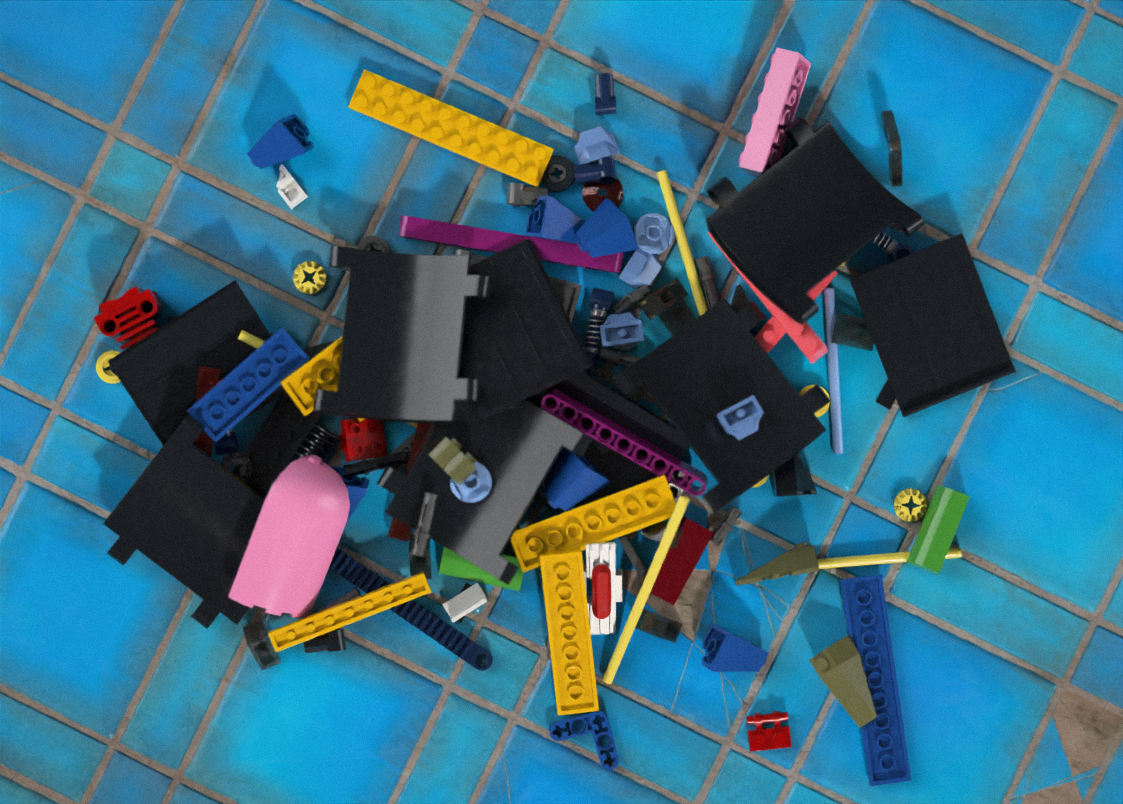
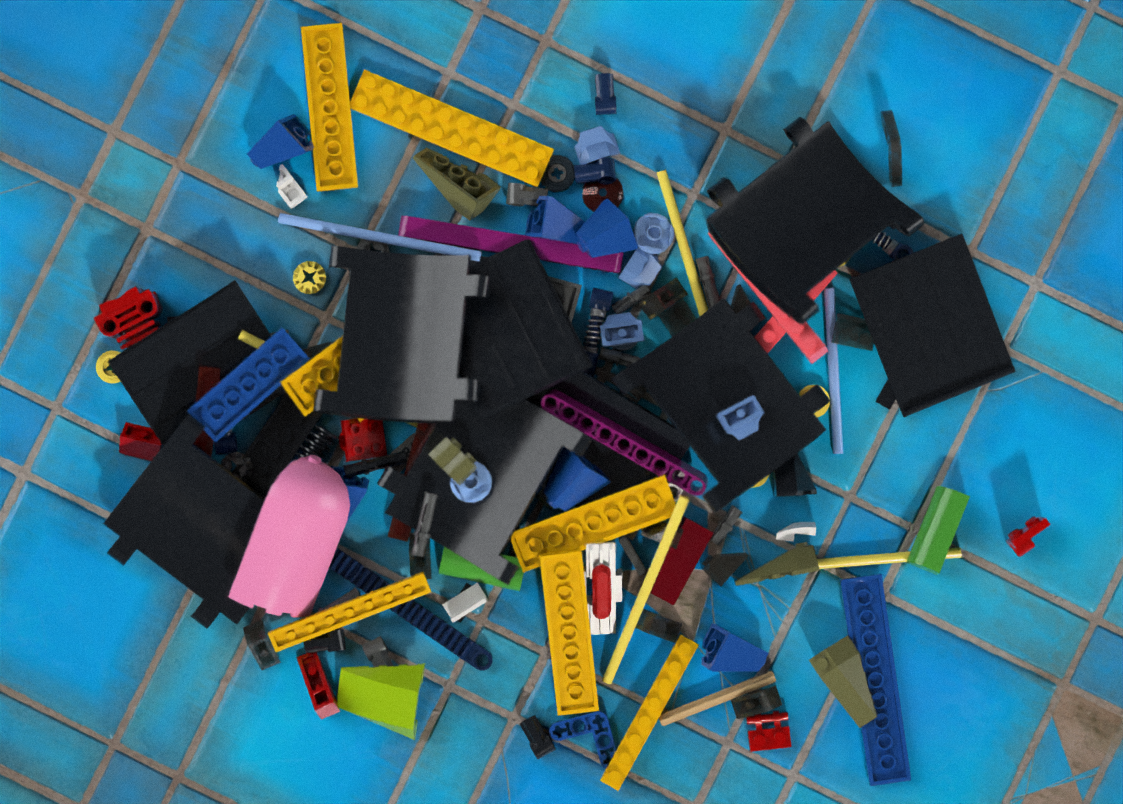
bright pink brick [739,48,812,177] -> none
light yellow gear [894,489,927,522] -> none
none -> red panel [119,422,162,461]
none -> light blue piece [278,213,482,262]
none -> red slope [296,652,340,720]
none -> yellow plate [301,23,359,192]
none -> lime wedge [337,663,425,740]
none -> dark grey piece [362,636,394,667]
none -> olive wedge [413,148,501,221]
none -> black piece [520,715,556,760]
none -> yellow plate [600,634,699,791]
none -> tan axle [659,671,776,726]
none -> clear smoke slope [702,552,749,586]
none -> clear smoke slope [731,685,782,719]
none -> white slope [776,522,816,542]
none -> red plate [1006,516,1051,557]

